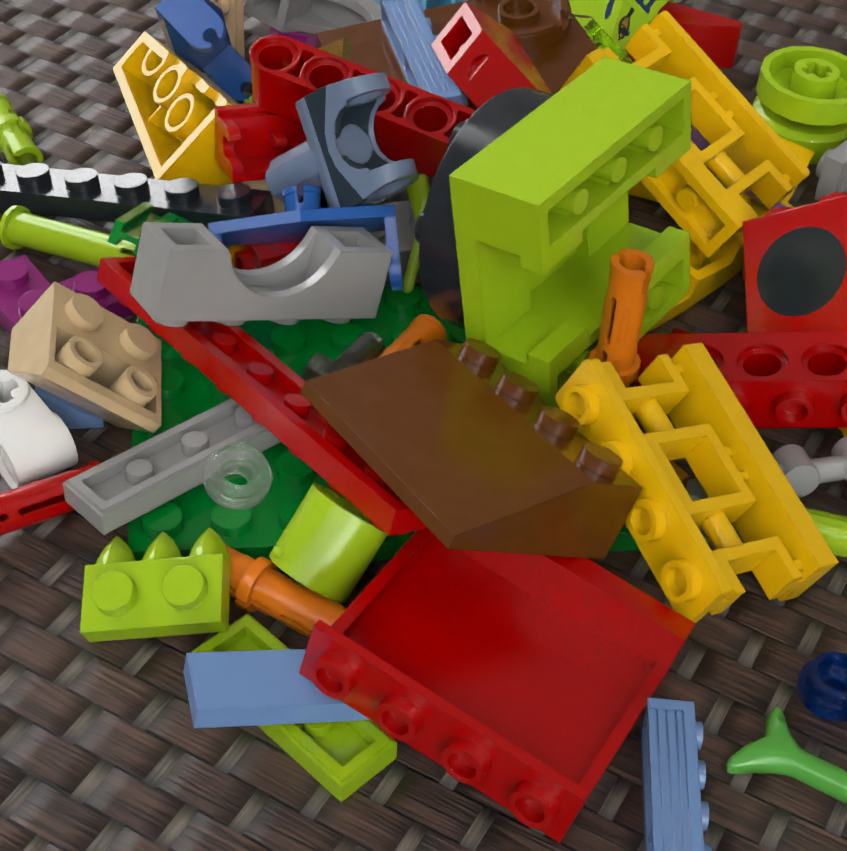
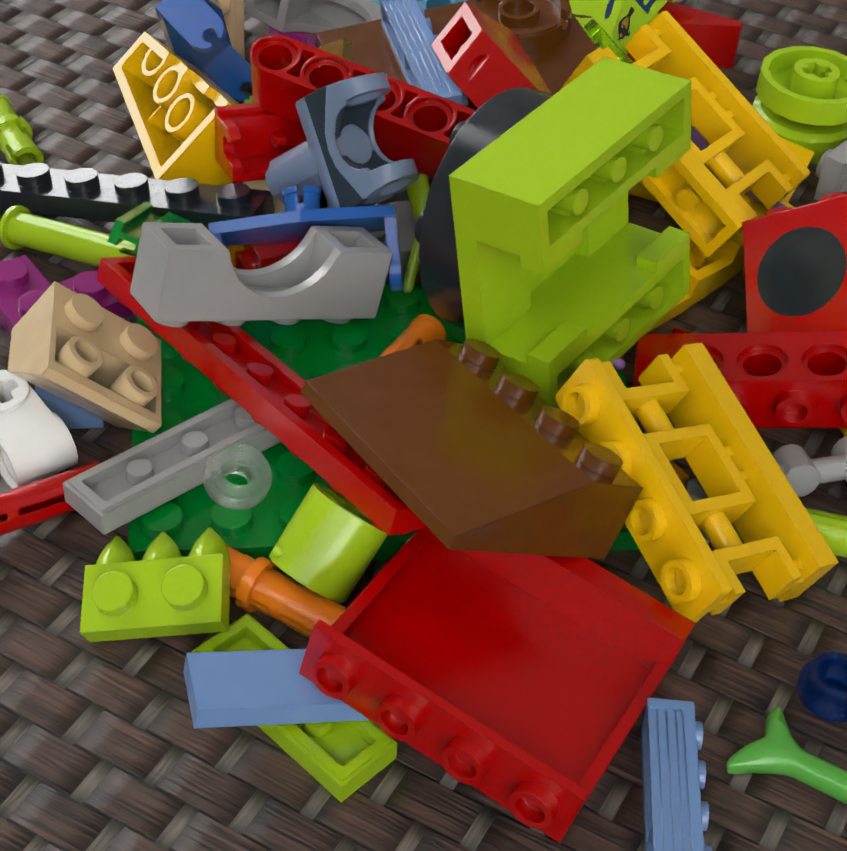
clear smoke arm [302,332,385,381] -> none
orange pin [589,248,655,388] -> none

